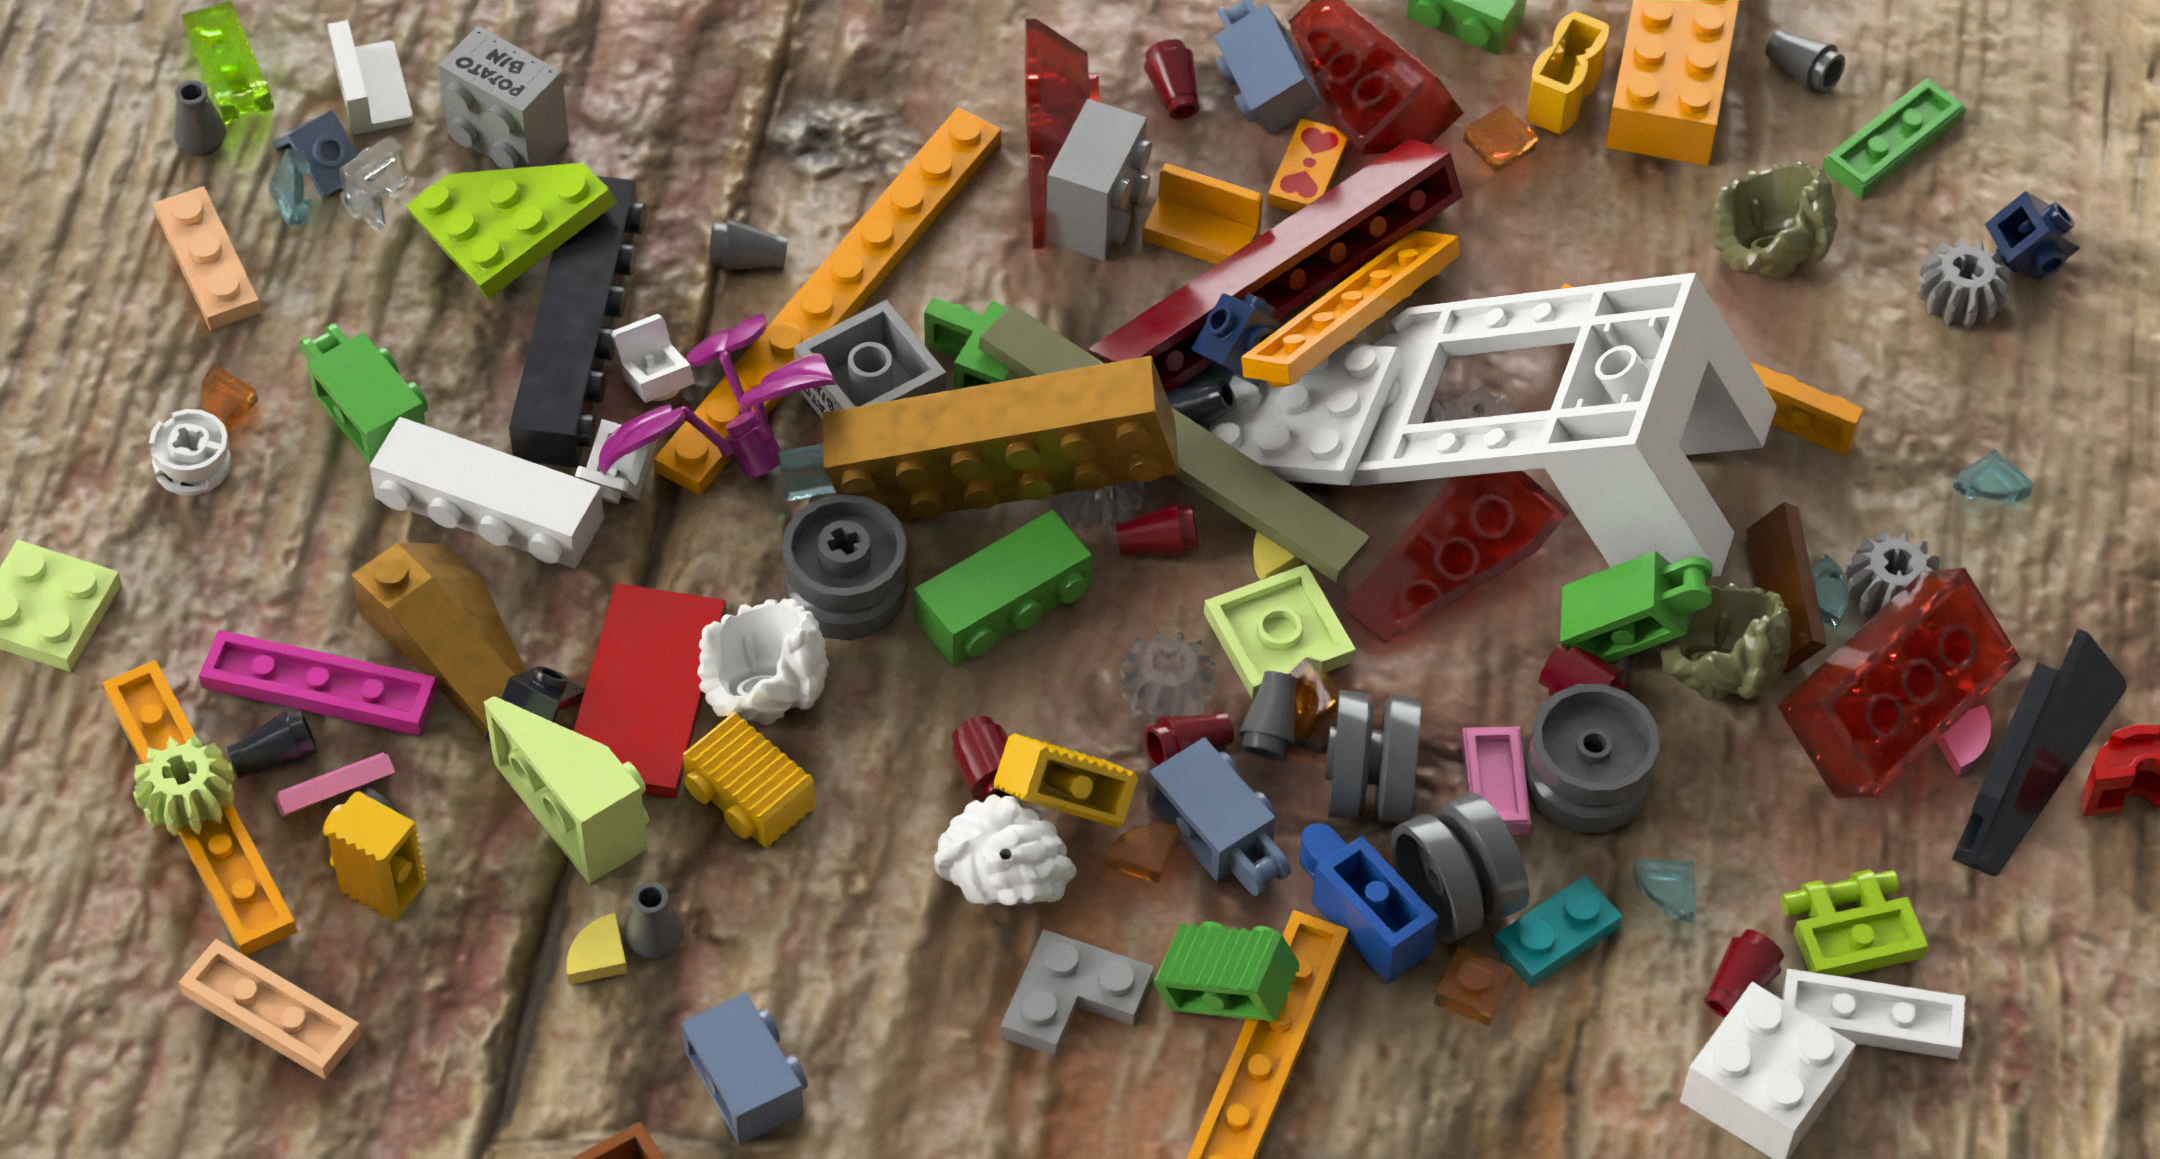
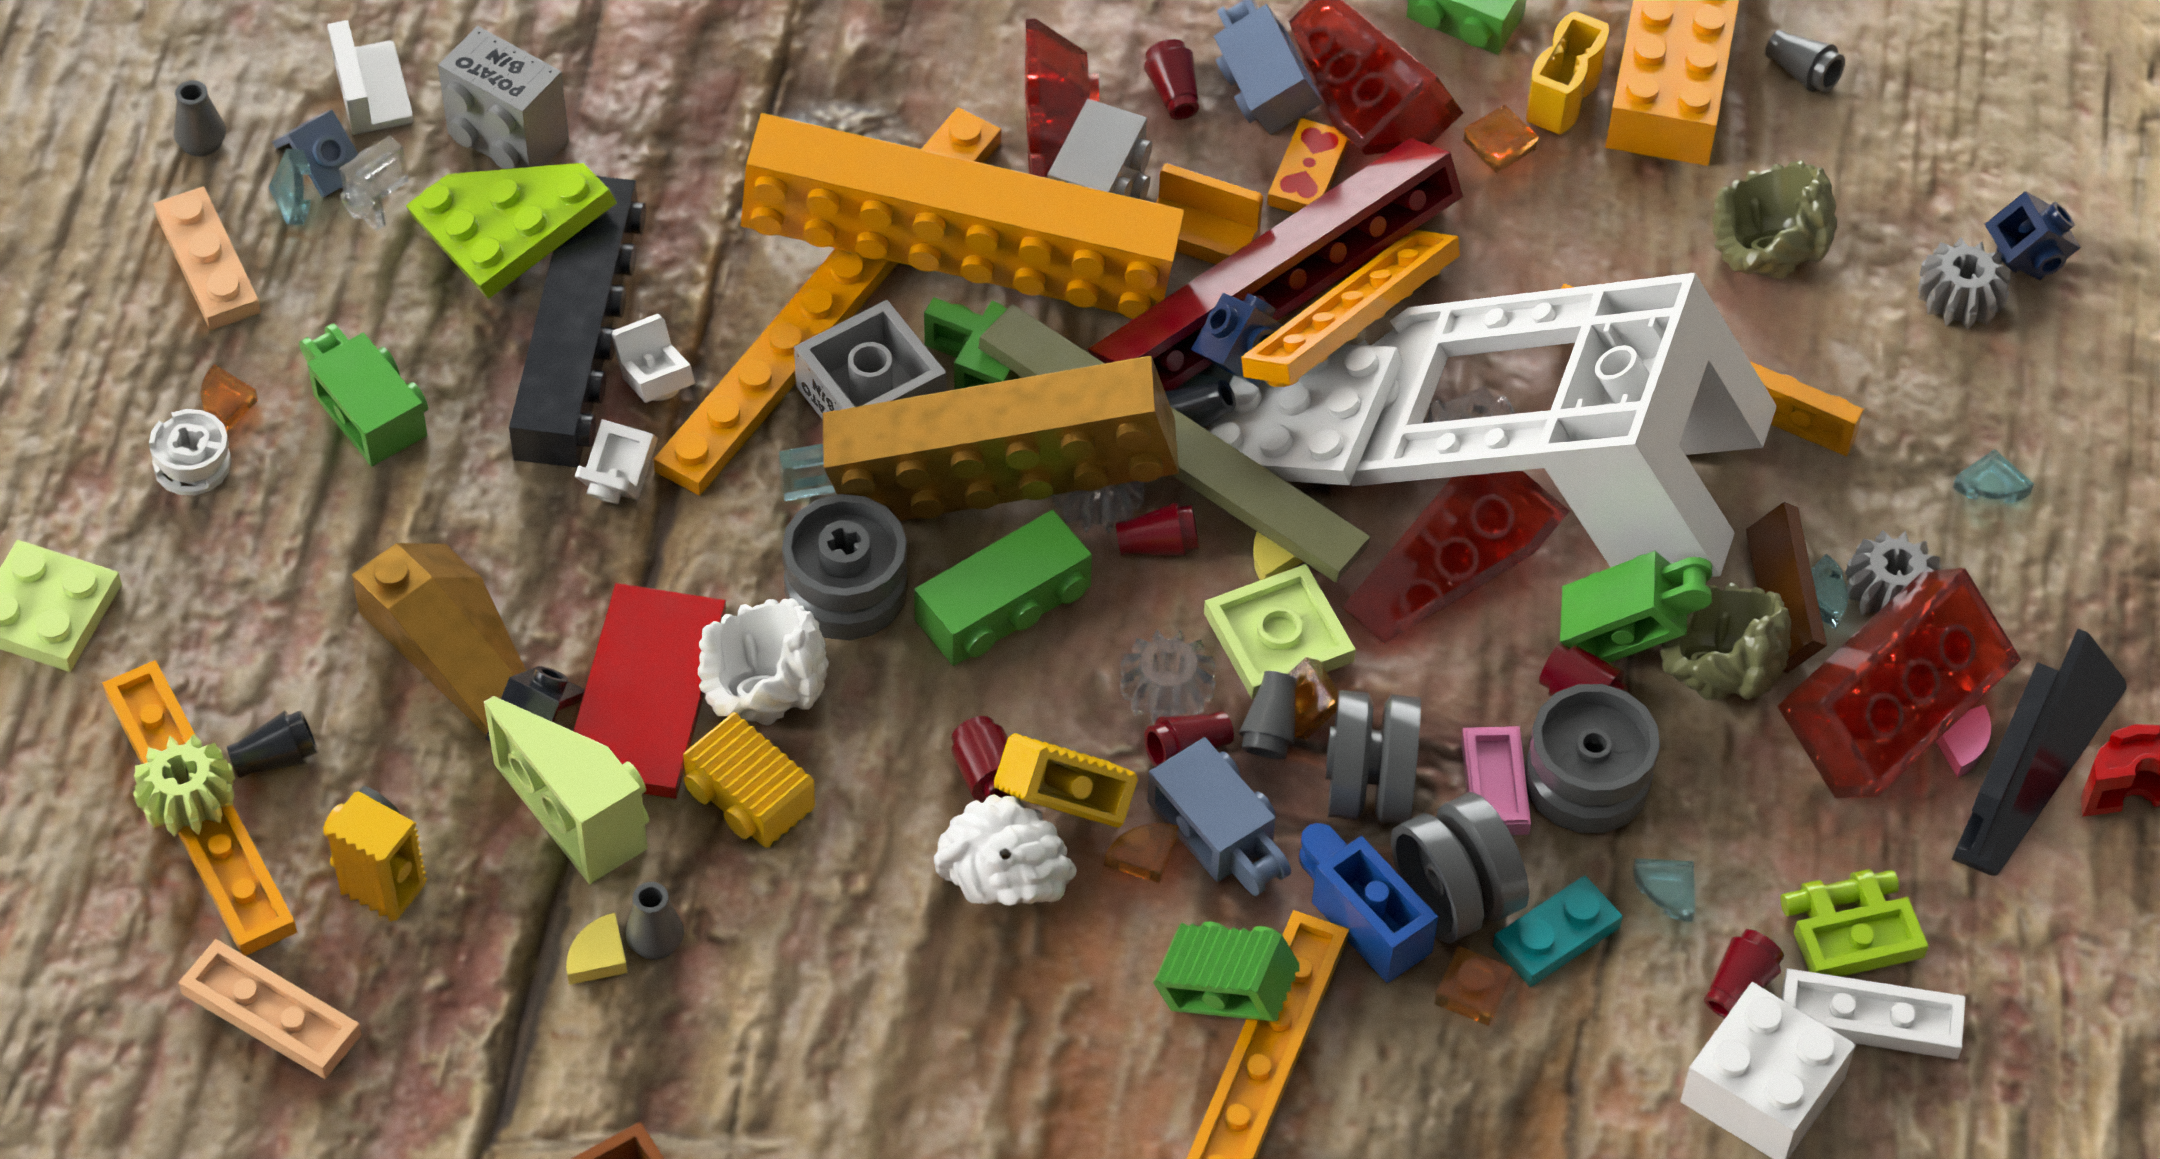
clear neon green plate [181,0,275,124] -> none
dark pink plate [199,630,438,736] -> none
bright pink tile [274,752,395,818] -> none
white brick [369,417,604,569] -> none
magenta plant [599,314,836,479] -> none
sand blue brick [681,992,808,1145] -> none
dark grey cone [708,218,788,271] -> none
light grey plate [1000,929,1154,1056] -> none
bright green tile [1822,78,1966,199] -> none
none -> light orange brick [741,113,1185,319]

